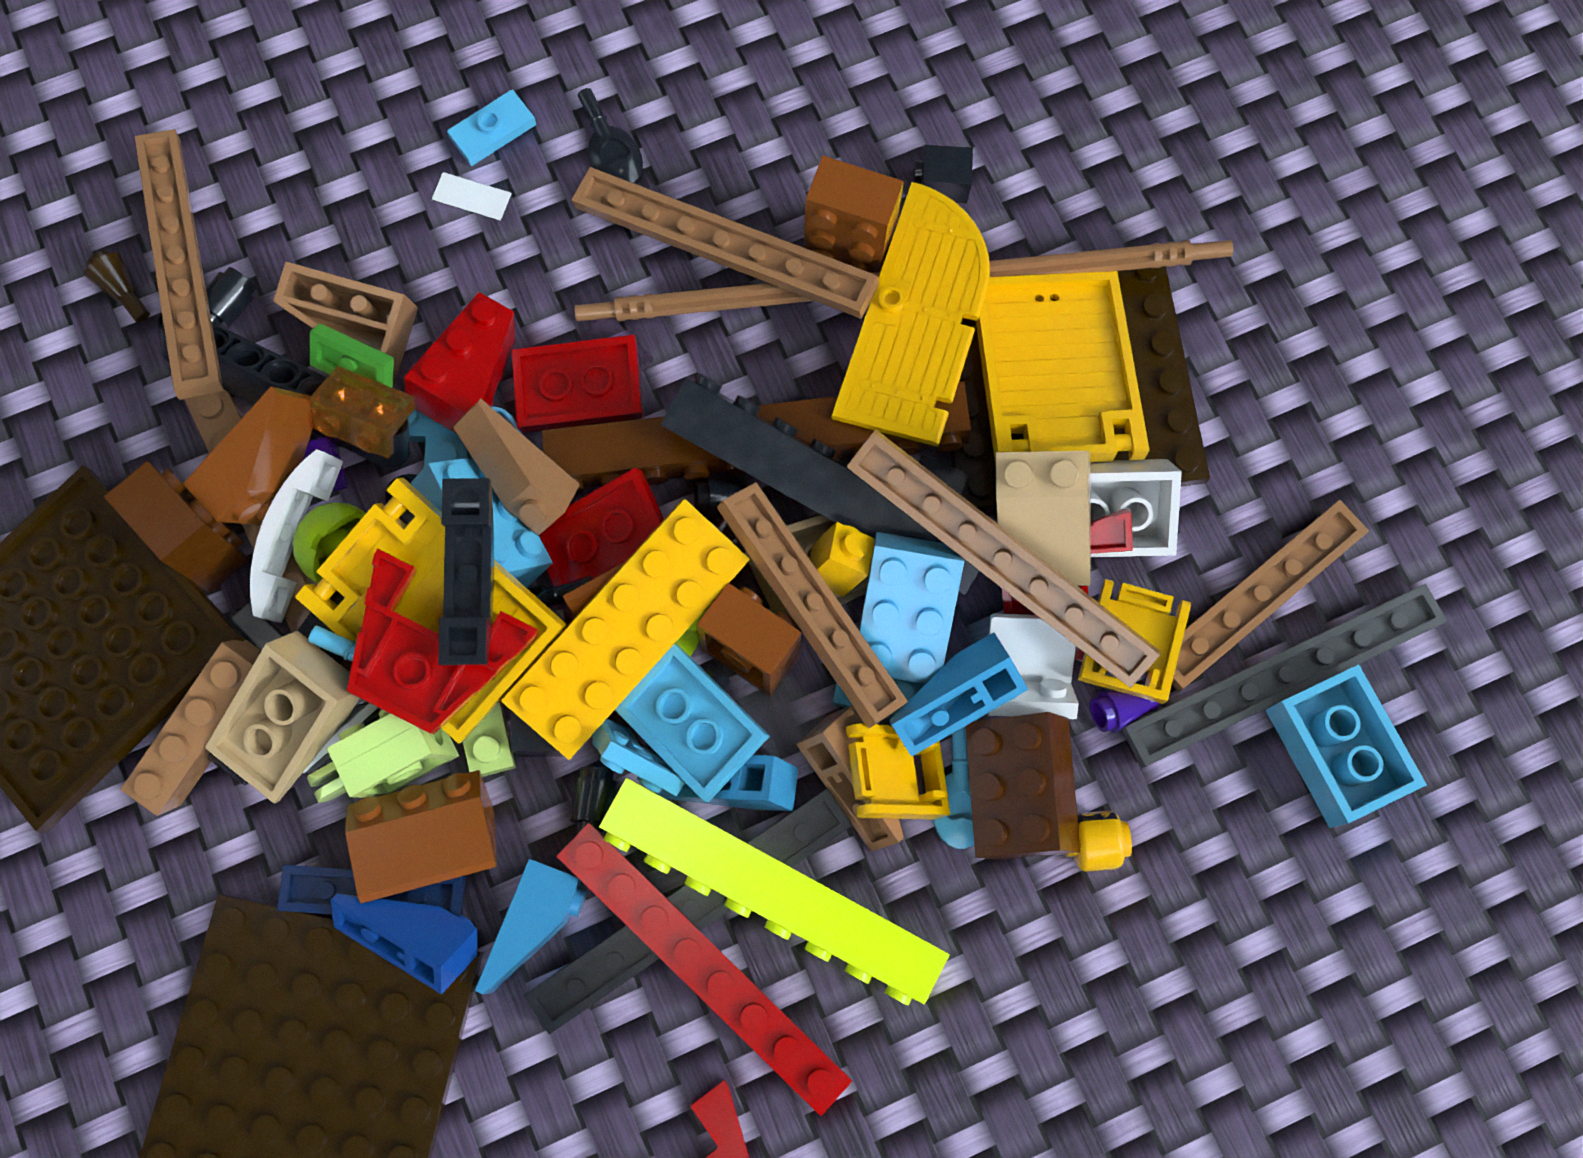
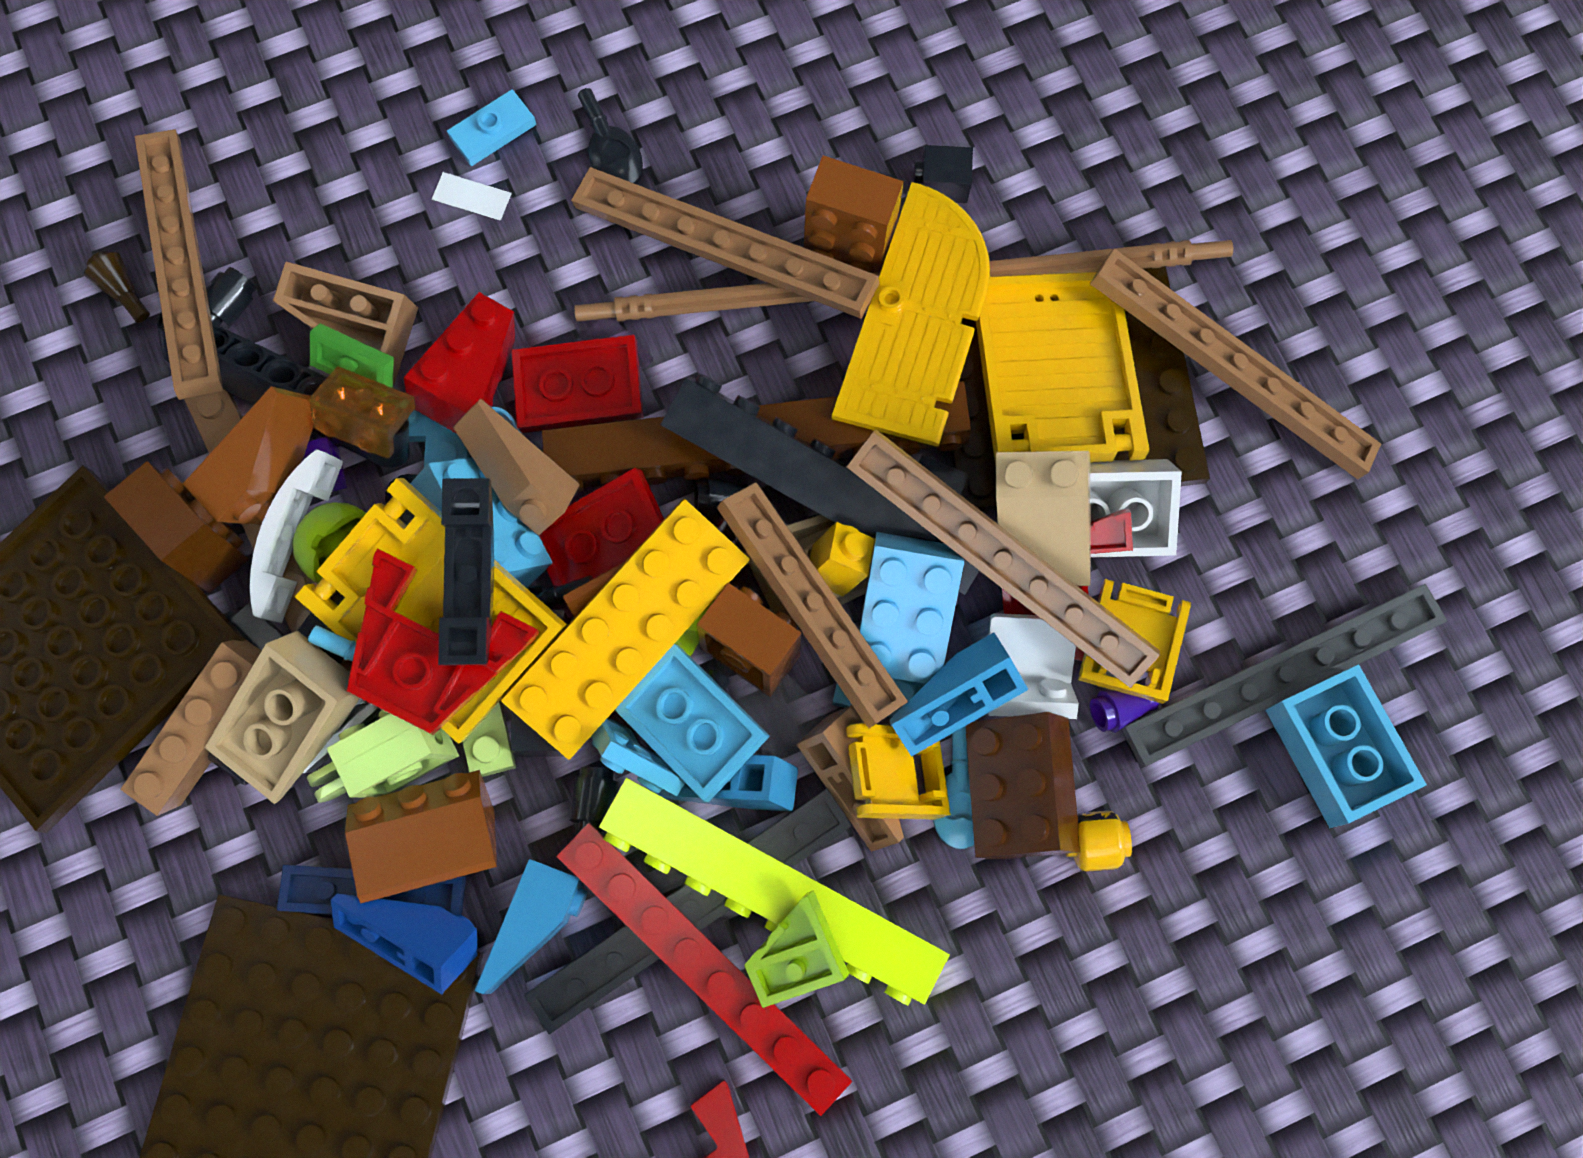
medium nougat plate [1172,500,1369,692] -> none
none -> lime wing [744,890,849,1008]
none -> medium nougat plate [1090,248,1381,479]

